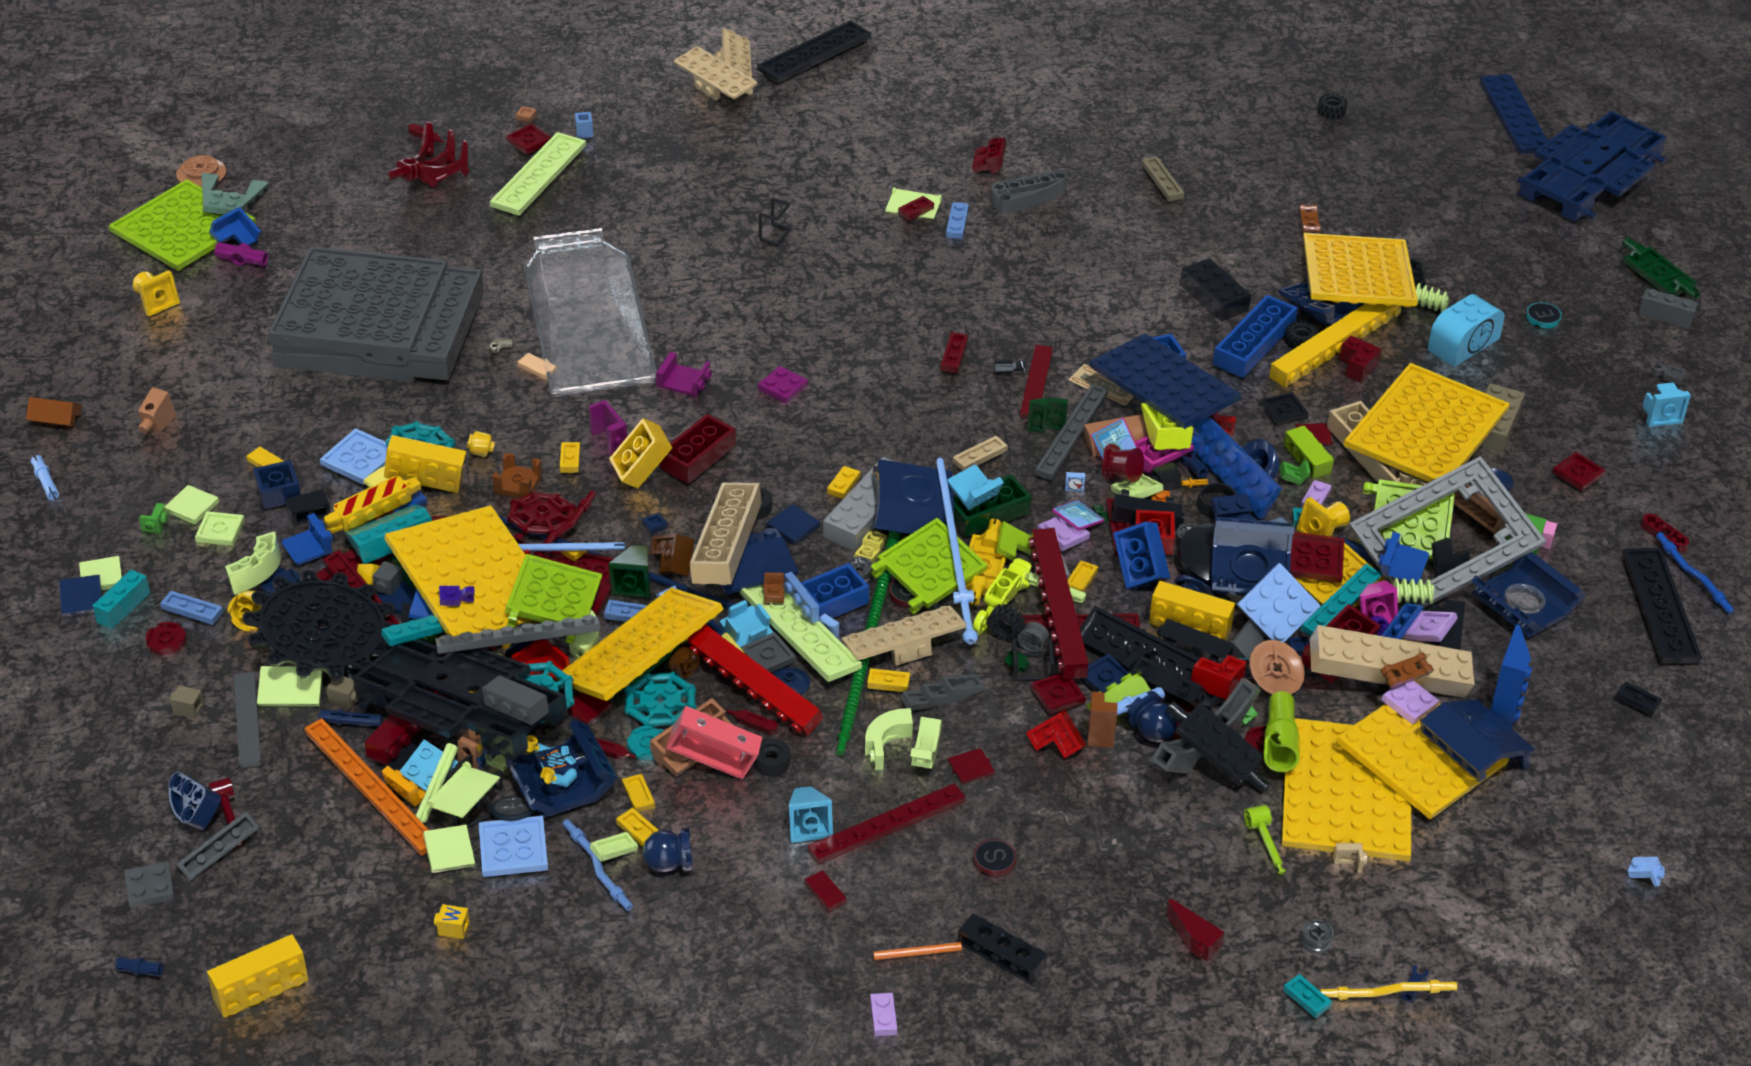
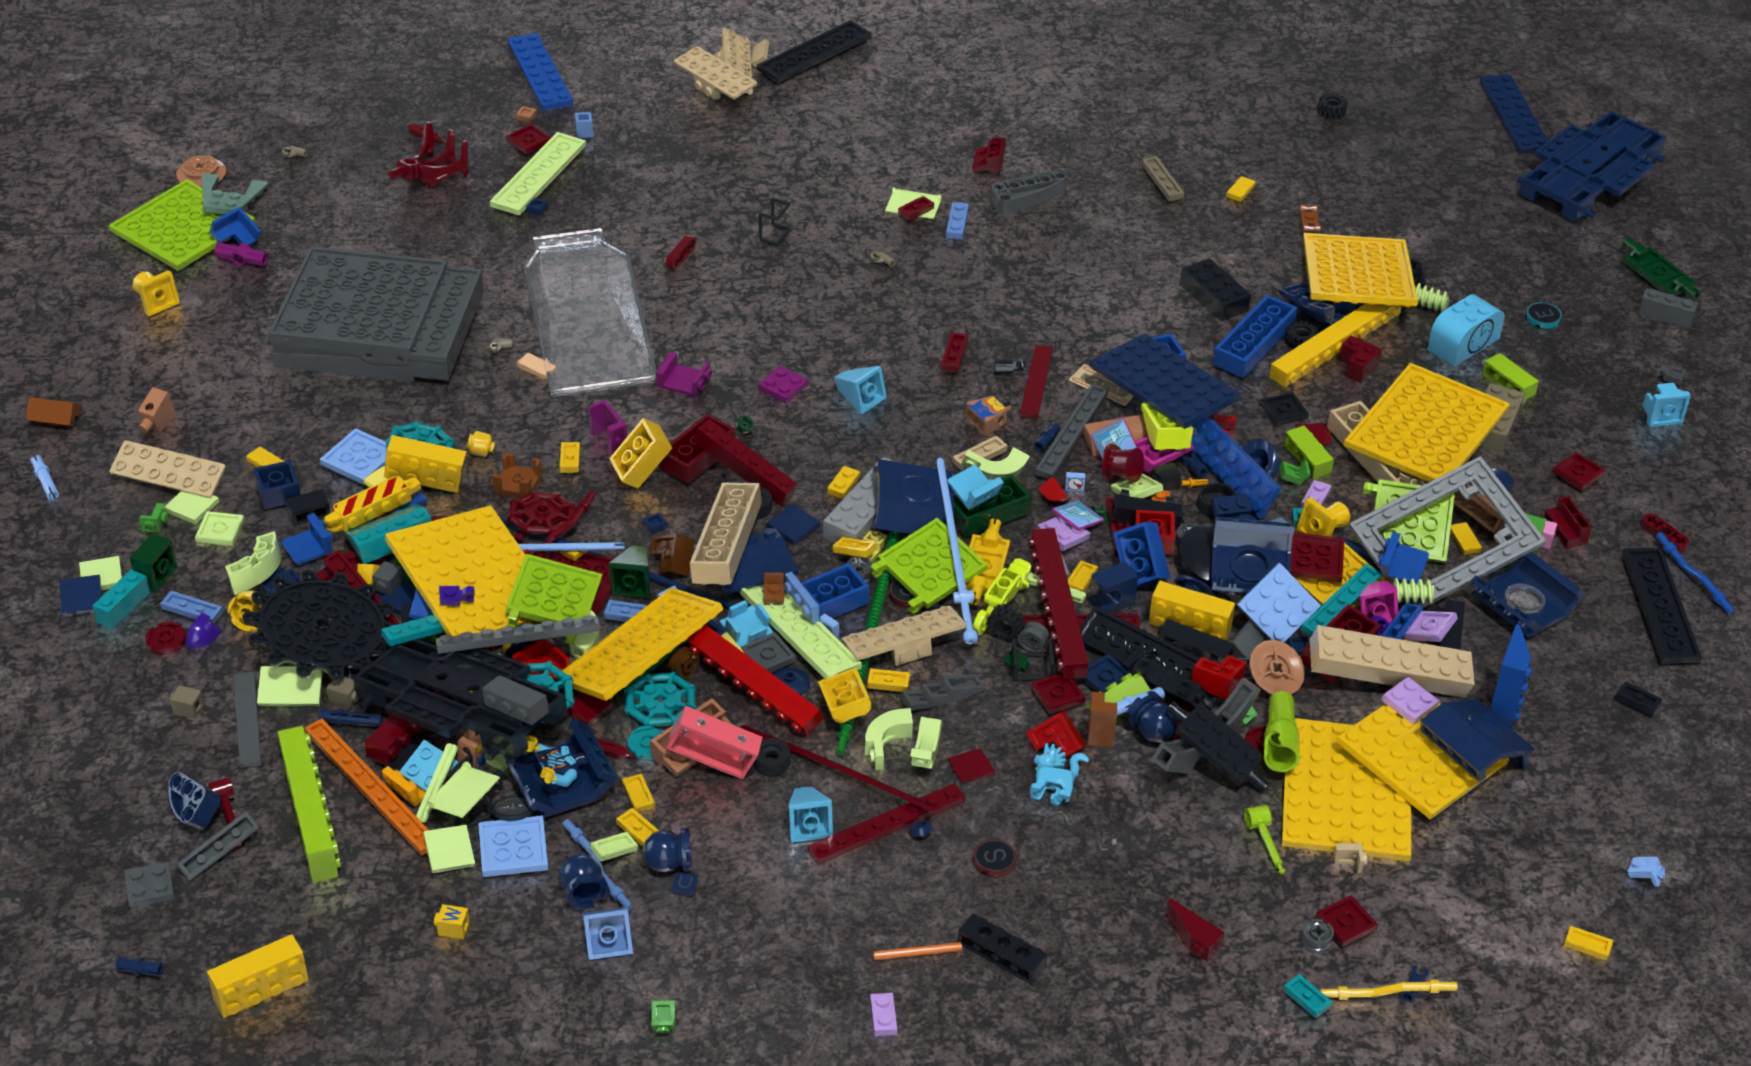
dark red piece [726,709,778,735] -> none
dark red tile [805,870,847,912] -> none
lime tile [996,521,1032,560] -> none
dark green slope [1027,398,1068,433] -> none
dark orange plate [1380,652,1434,688] -> none
black tile [1431,538,1470,578] -> none
none -> tan bracket [110,440,226,498]
none -> dark green brick [130,533,178,593]
none -> dark purple brick [186,612,222,648]
none -> lime brick [278,726,341,883]
none -> dark tan arm [282,146,308,158]
none -> blue plate [508,33,574,111]
none -> dark blue tile [525,198,548,216]
none -> dark blue tile [559,854,609,911]
none -> medium blue slope [582,907,633,960]
none -> bright green bracket [651,1000,675,1033]
none -> dark red beam [666,234,697,270]
none -> dark blue tile [672,872,698,897]
none -> dark red brick [694,419,798,507]
none -> dark green tile [735,415,754,435]
none -> dark red piece [740,725,935,812]
none -> tan tile [751,39,769,67]
none -> yellow slope [818,668,872,723]
none -> yellow plate [833,537,876,558]
none -> medium azure slope [835,366,887,414]
none -> dark tan arm [870,251,896,267]
none -> dark blue tile [910,821,933,838]
none -> yellowish green arch [961,447,1030,480]
none -> nougat torso [965,396,1011,436]
none -> medium azure animal [1030,743,1089,806]
none -> dark blue pin [1034,423,1061,452]
none -> red brick [1038,477,1069,503]
none -> dark blue piece [1089,561,1138,614]
none -> yellow tile [1226,176,1256,202]
none -> dark red plate [1315,895,1378,947]
none -> yellow tile [1450,522,1482,555]
none -> lime brick [1482,353,1539,401]
none -> dark red piece [1544,496,1592,549]
none -> yellow tile [1564,926,1614,961]

